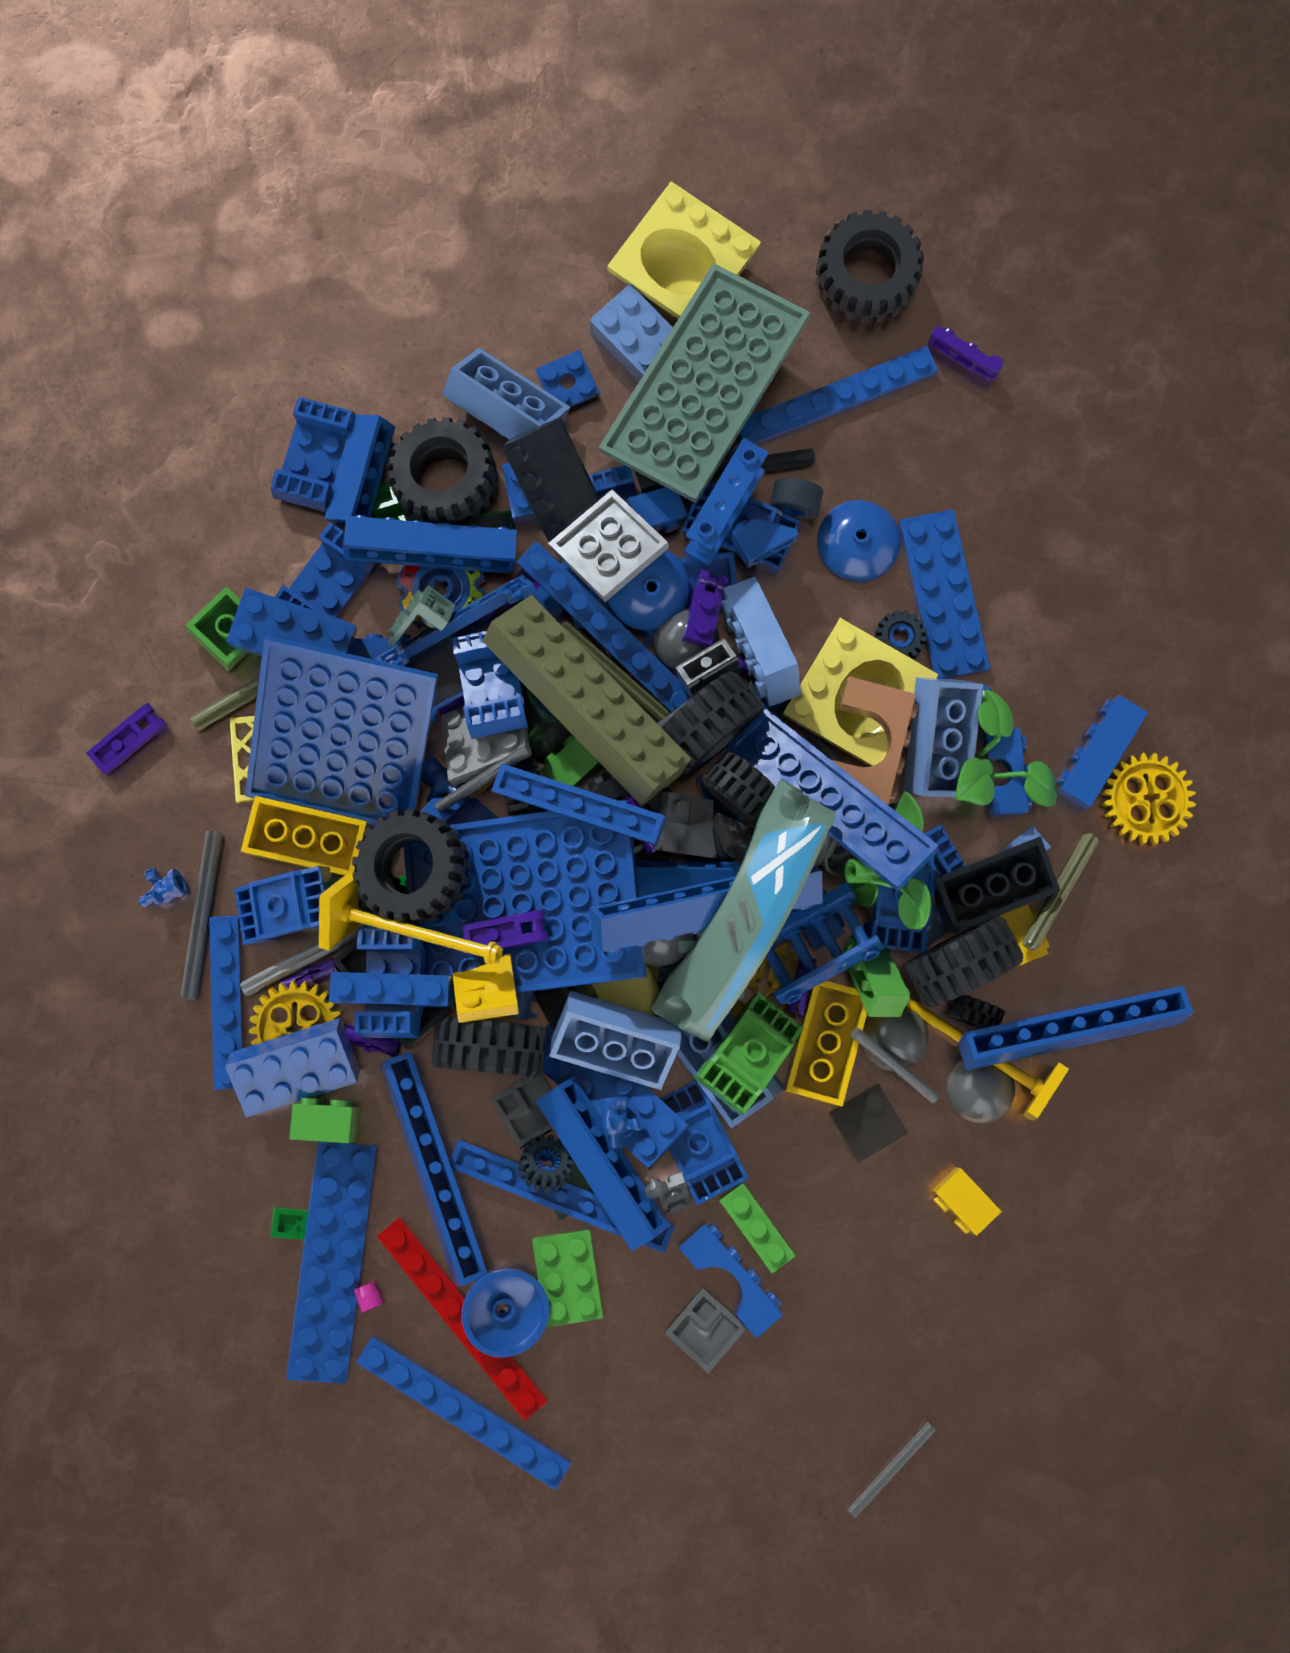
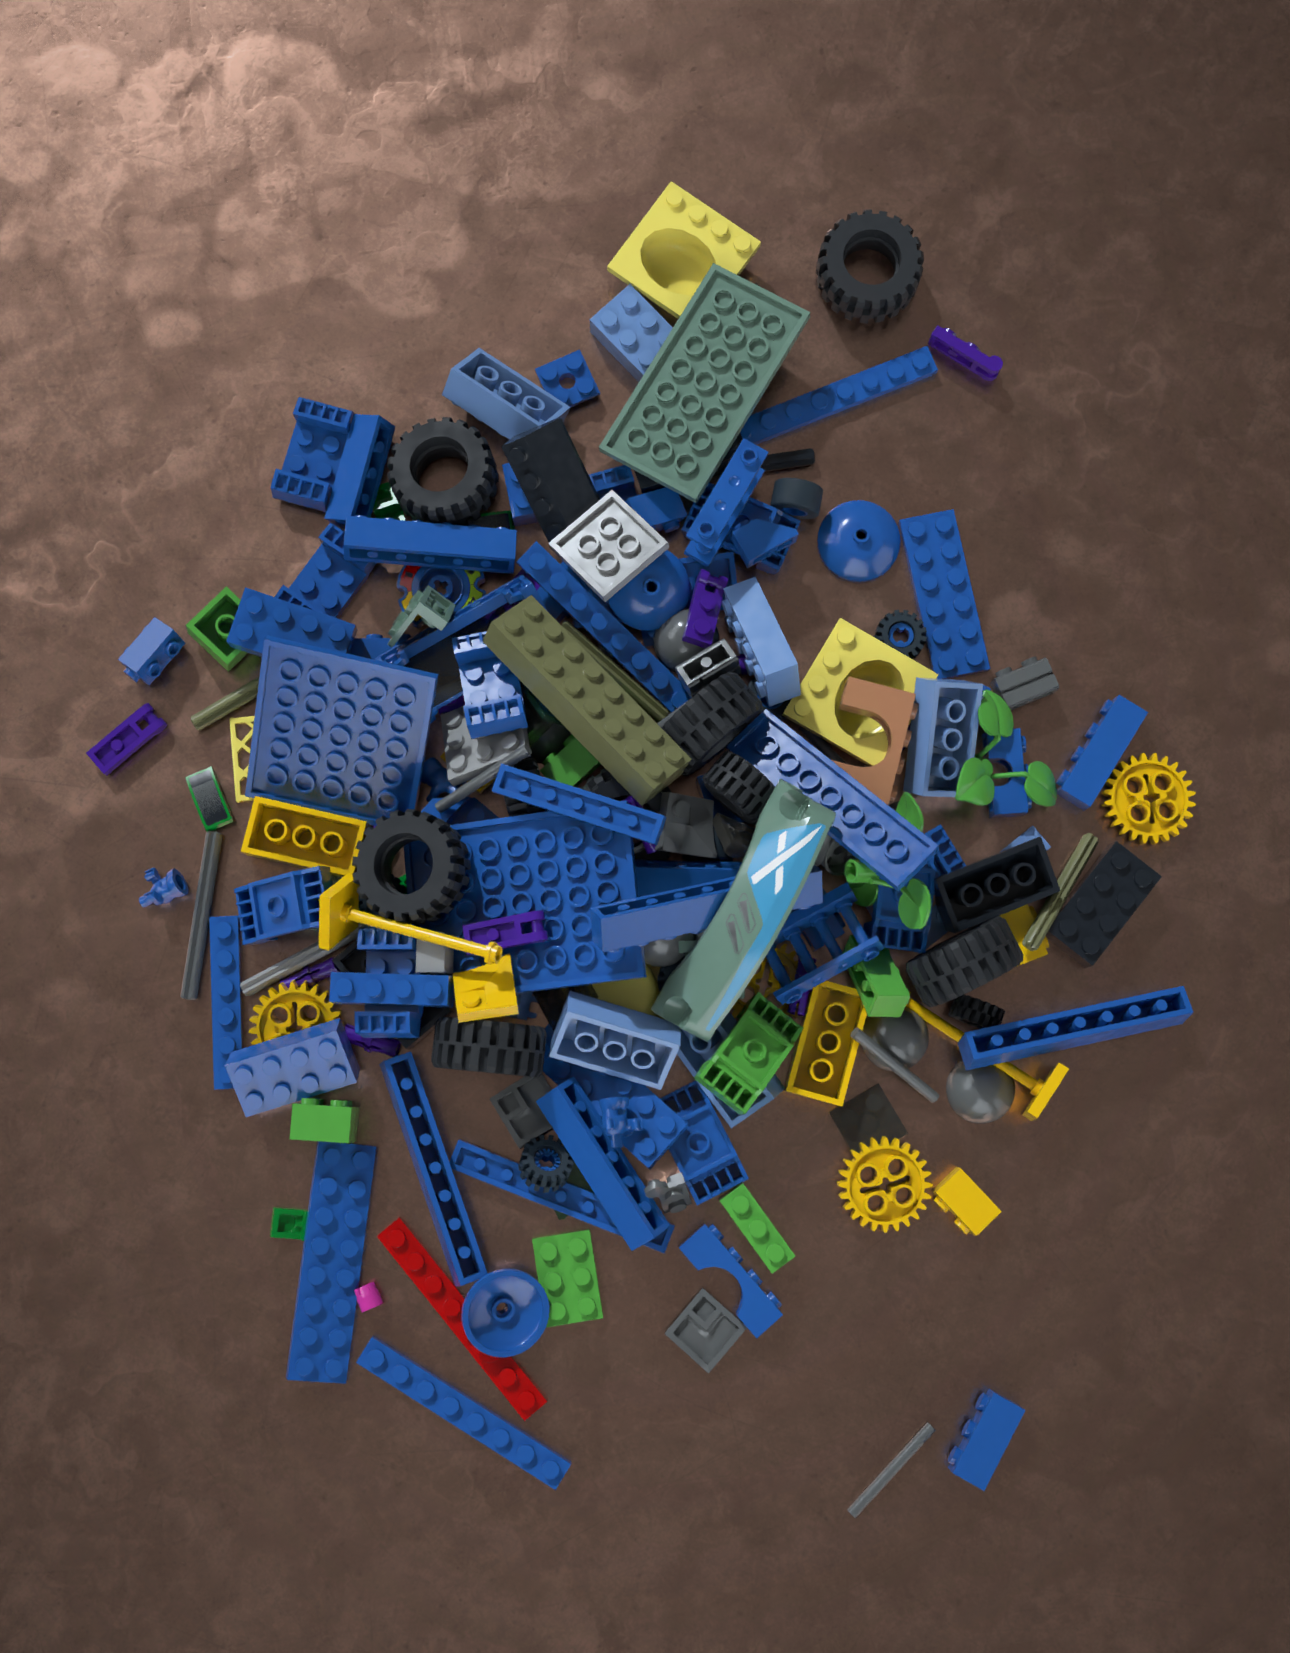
none -> brick [118,617,185,685]
none -> slope [185,766,234,832]
none -> light grey brick [416,931,454,975]
none -> yellow gear [837,1136,933,1233]
none -> blue brick [948,1389,1026,1491]
none -> dark grey brick [990,656,1059,710]
none -> black brick [1046,841,1162,968]

